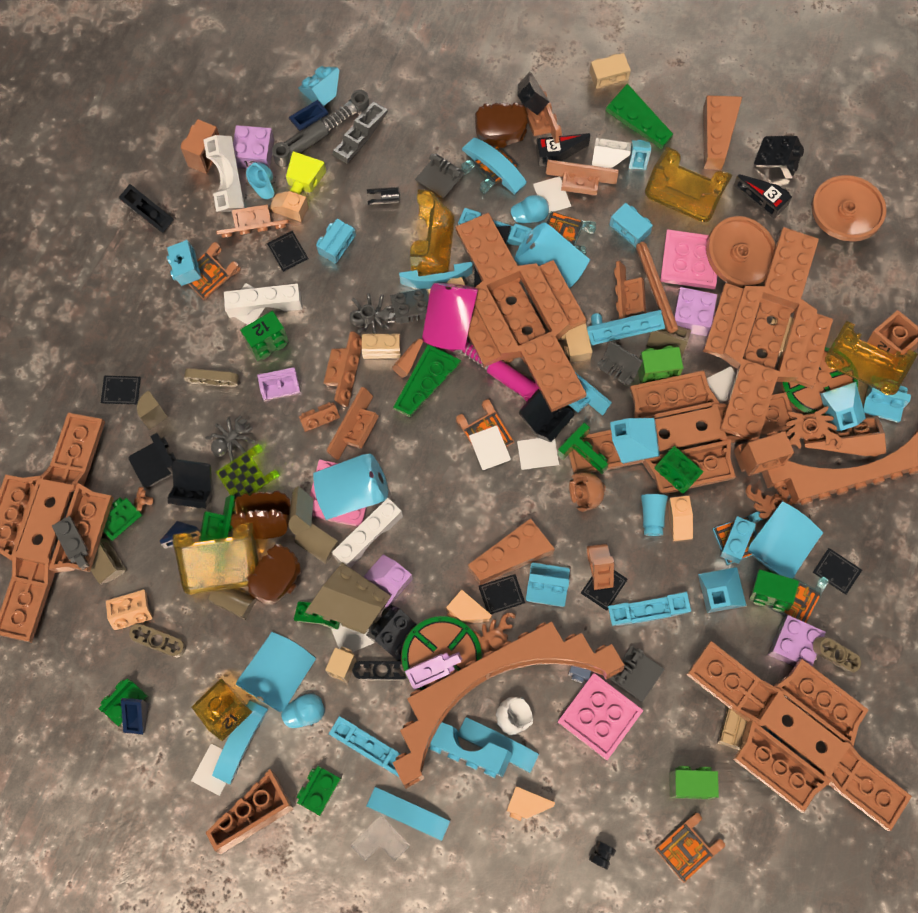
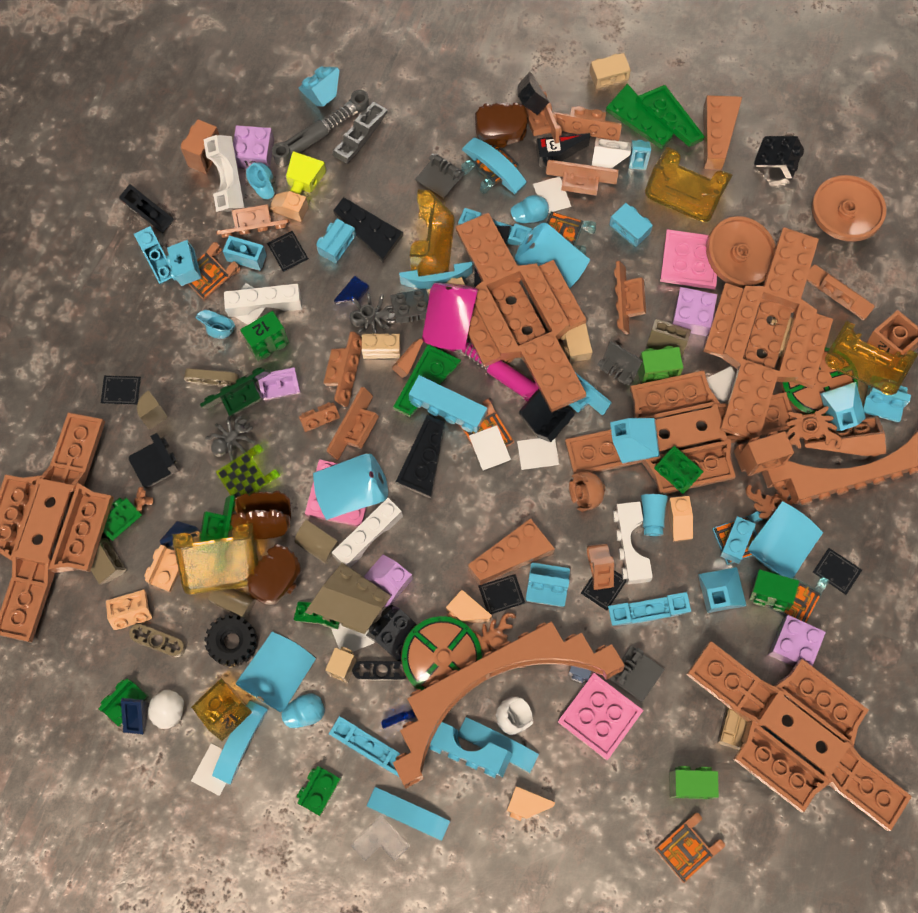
dark grey hinge [52,516,90,570] -> none
black bracket [167,459,212,509] -> none
nougat wedge [205,769,294,854] -> none
dark blue slope [289,100,328,131] -> none
dark tan brick [289,486,314,535] -> none
black hinge [367,187,400,205] -> none
lavender hinge [405,652,462,690] -> none
green bracket [558,423,608,474] -> none
medium azure piece [587,310,665,345] -> none
black wheel [589,840,616,870] -> none
nougat axle [636,242,678,333] -> none
black slope [734,174,792,219] -> none
dark tan beam [813,636,861,672] -> none
none -> medium azure slope [134,226,172,284]
none -> light nougat bracket [145,545,187,592]
none -> white hair [148,690,185,729]
none -> medium azure piece [195,310,235,339]
none -> dark green bracket [200,367,271,416]
none -> black tyre [204,614,258,667]
none -> medium azure brick [223,235,267,271]
none -> black wing [333,197,403,262]
none -> clear blue tile [334,276,369,305]
none -> clear blue tile [381,710,416,730]
none -> black wing [396,415,445,499]
none -> medium azure brick [409,375,487,433]
none -> nougat bracket [553,106,622,141]
none -> white arch [612,502,653,585]
none -> green wing [636,85,705,147]
none -> nougat bracket [807,264,875,320]

